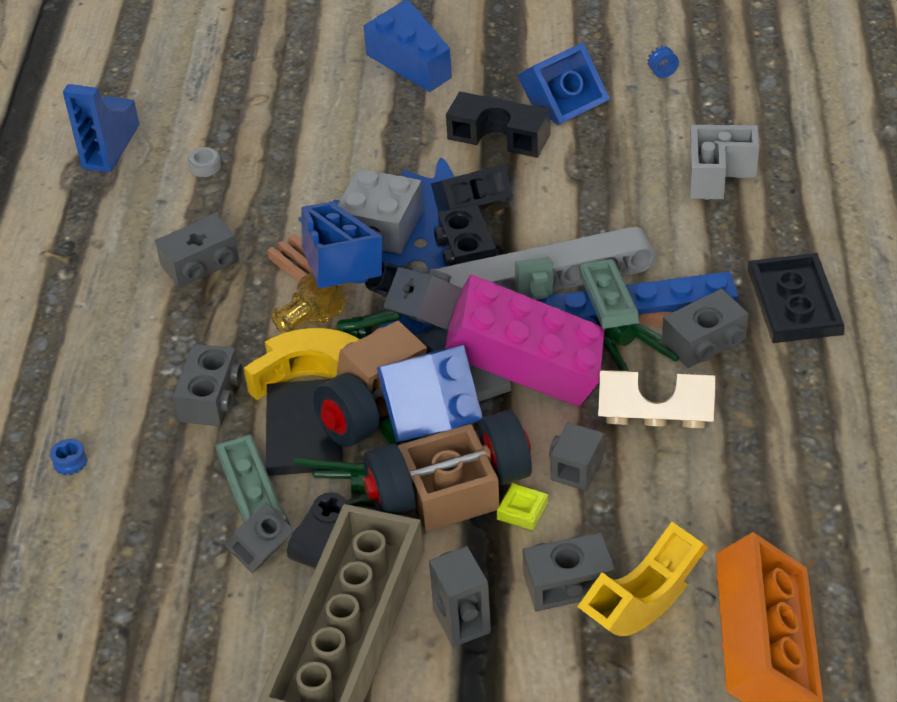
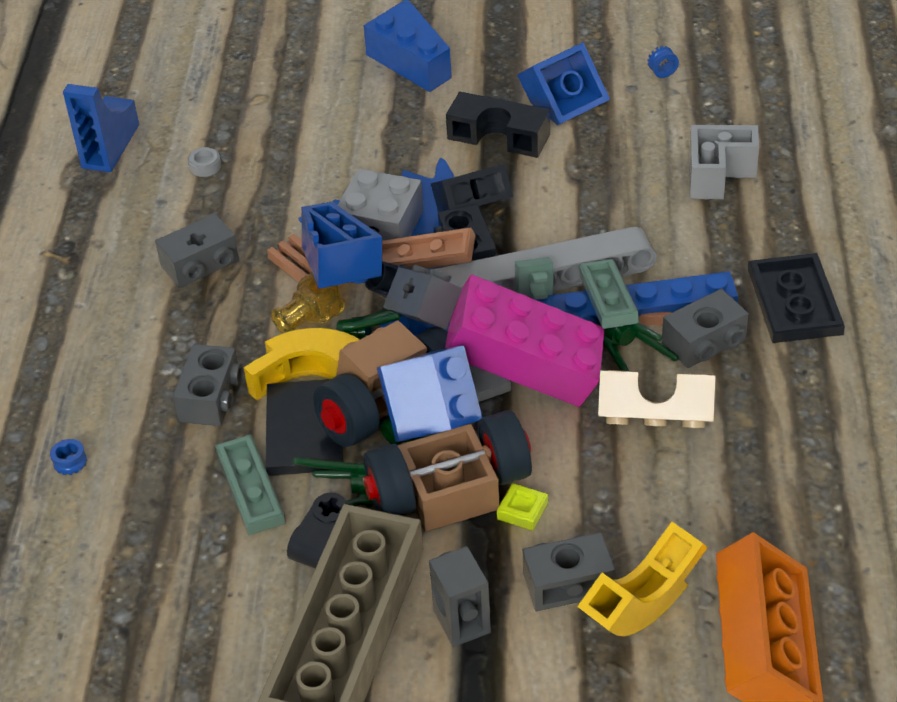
dark grey brick [224,502,294,573] -> none
dark grey brick [549,423,604,491] -> none
none -> nougat tile [382,227,475,269]

